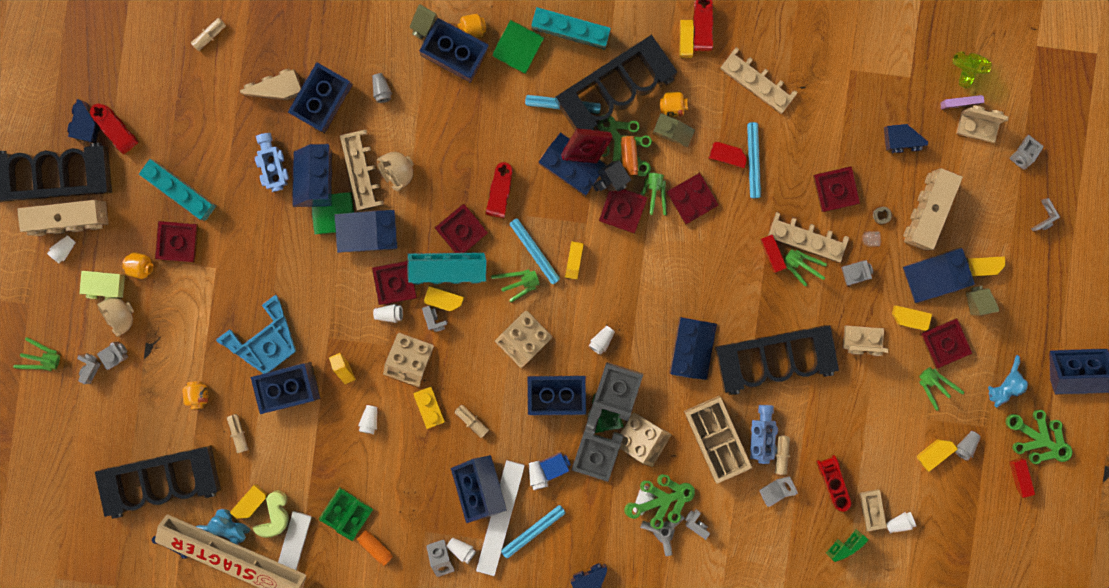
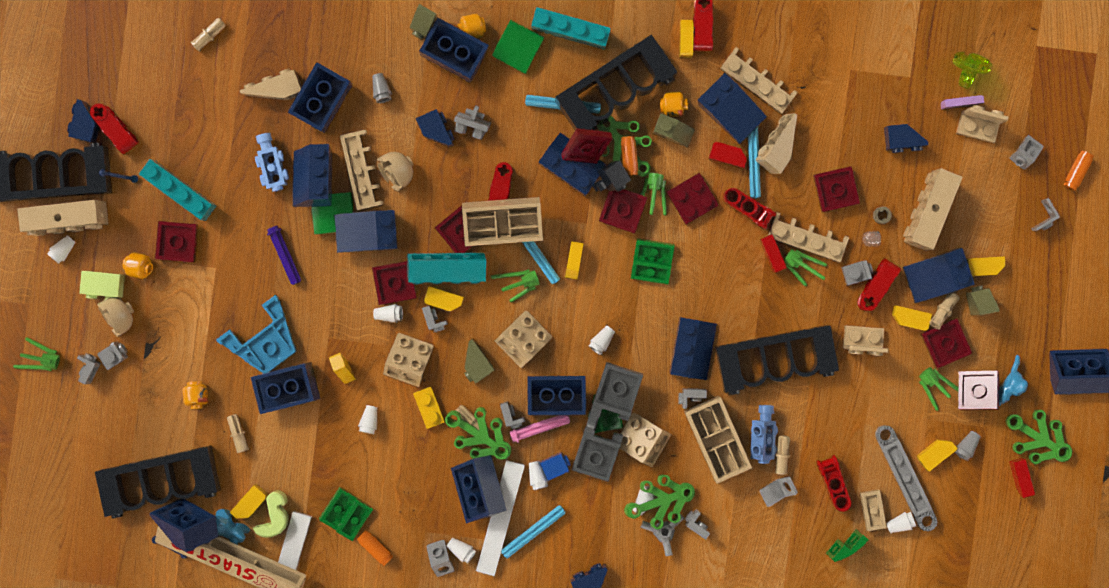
none -> dark blue hinge [99,169,138,183]
none -> dark blue slope [150,499,219,552]
none -> dark purple axle [267,225,301,285]
none -> dark blue slope [416,109,455,147]
none -> bright green plant [445,407,511,460]
none -> light grey hips [454,106,491,140]
none -> tan brick [462,197,543,246]
none -> olive slope [464,339,495,384]
none -> light grey bracket [500,401,525,429]
none -> bright pink axle [510,415,570,443]
none -> green slope [631,238,675,284]
none -> light grey bracket [678,388,707,409]
none -> dark blue slope [698,73,767,144]
none -> red piece [723,188,777,230]
none -> tan slope [755,113,797,174]
none -> red piece [857,258,901,311]
none -> light grey plate [875,425,937,531]
none -> tan pin [929,292,960,329]
none -> plate [958,370,999,411]
none -> orange piece [1064,151,1094,191]

